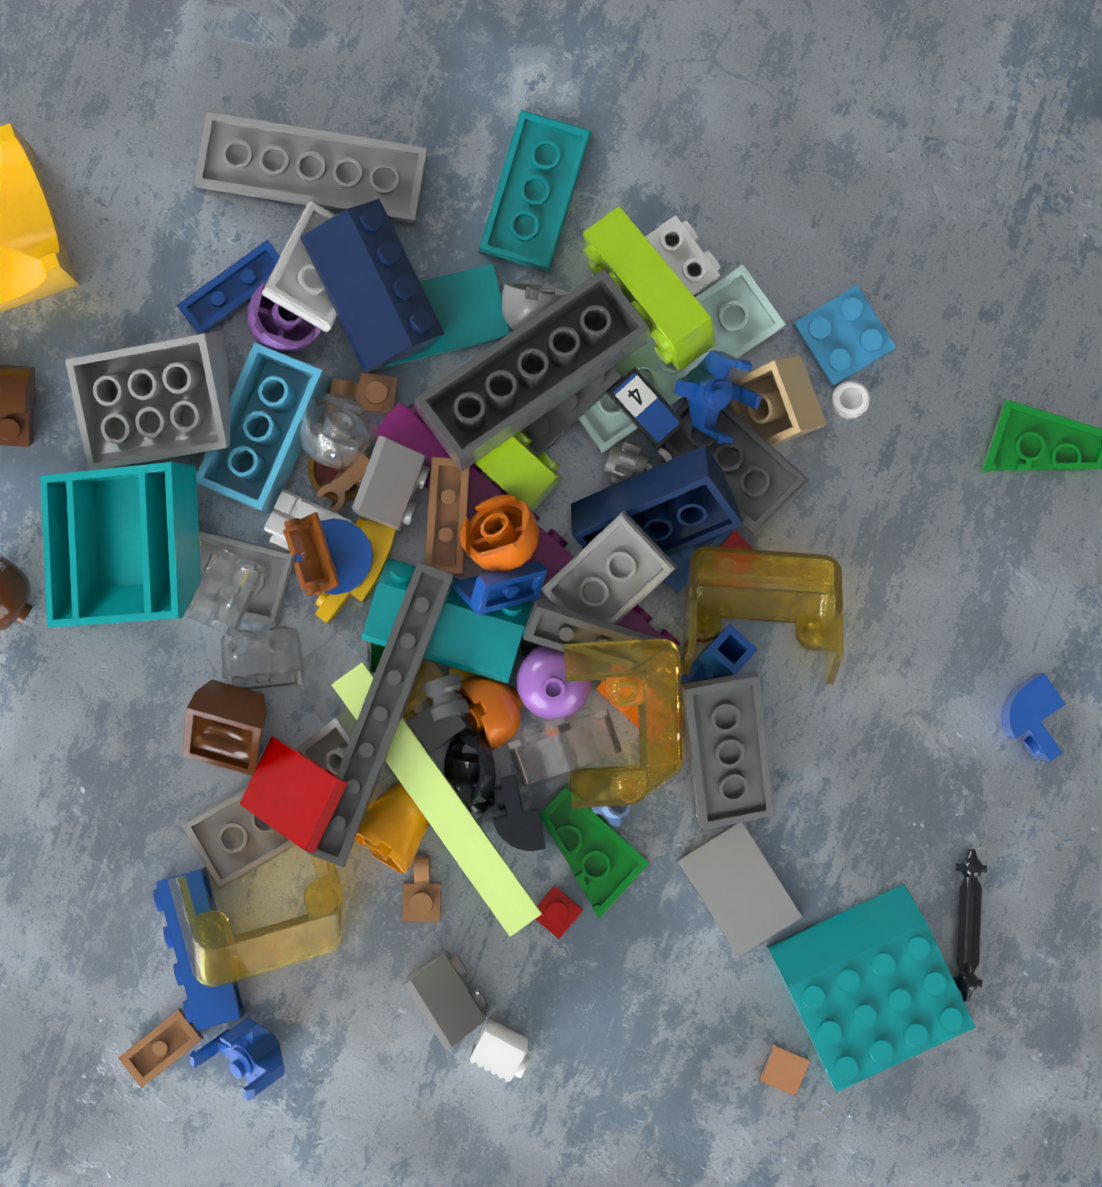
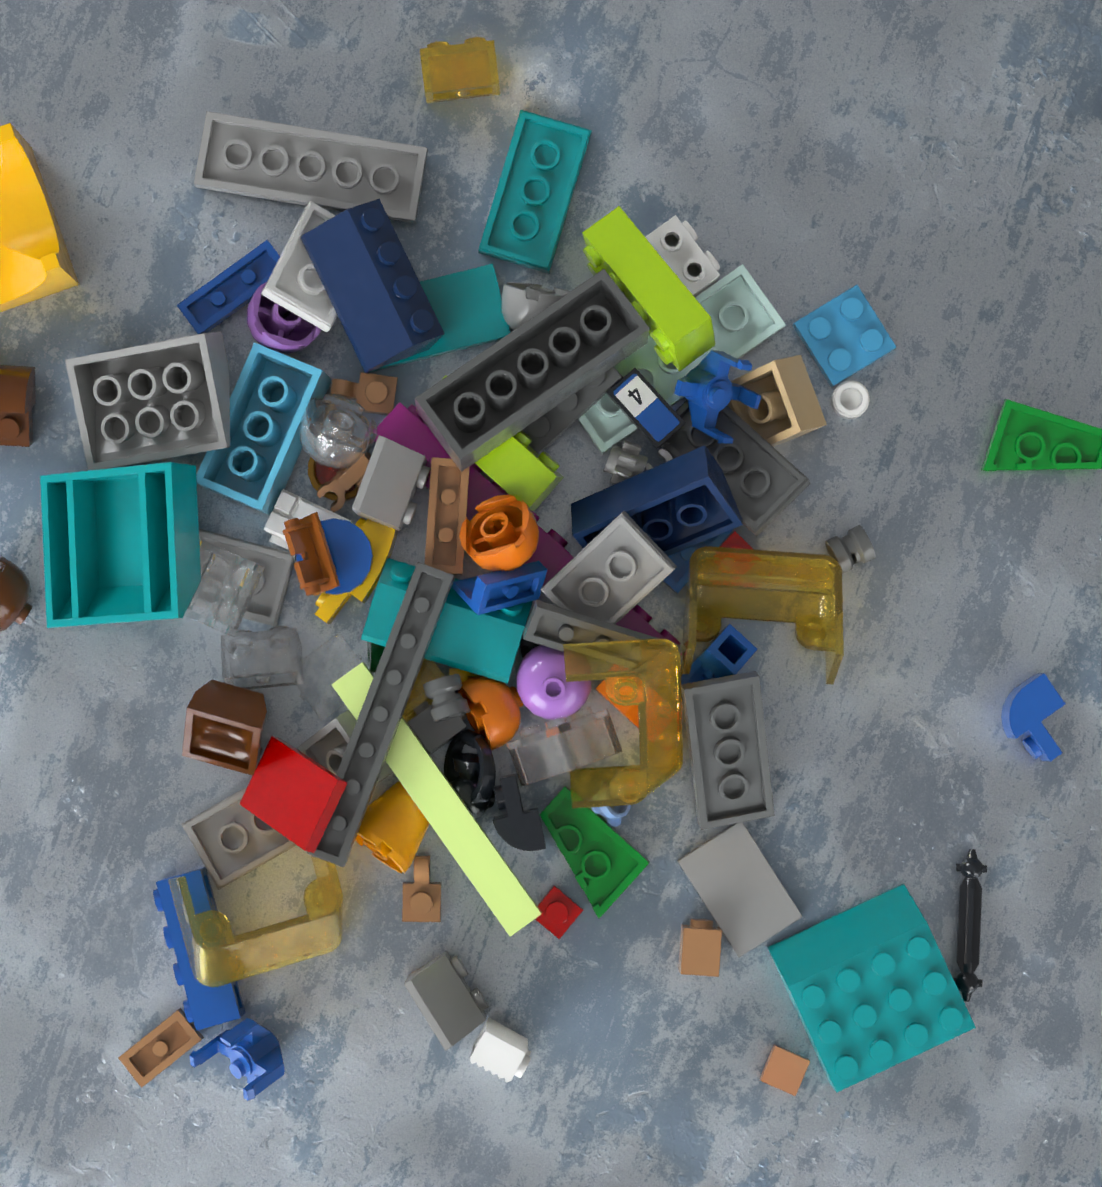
none -> clear yellow brick [420,37,500,103]
none -> medium nougat brick [678,919,722,977]
none -> dark grey wheel [825,525,876,574]

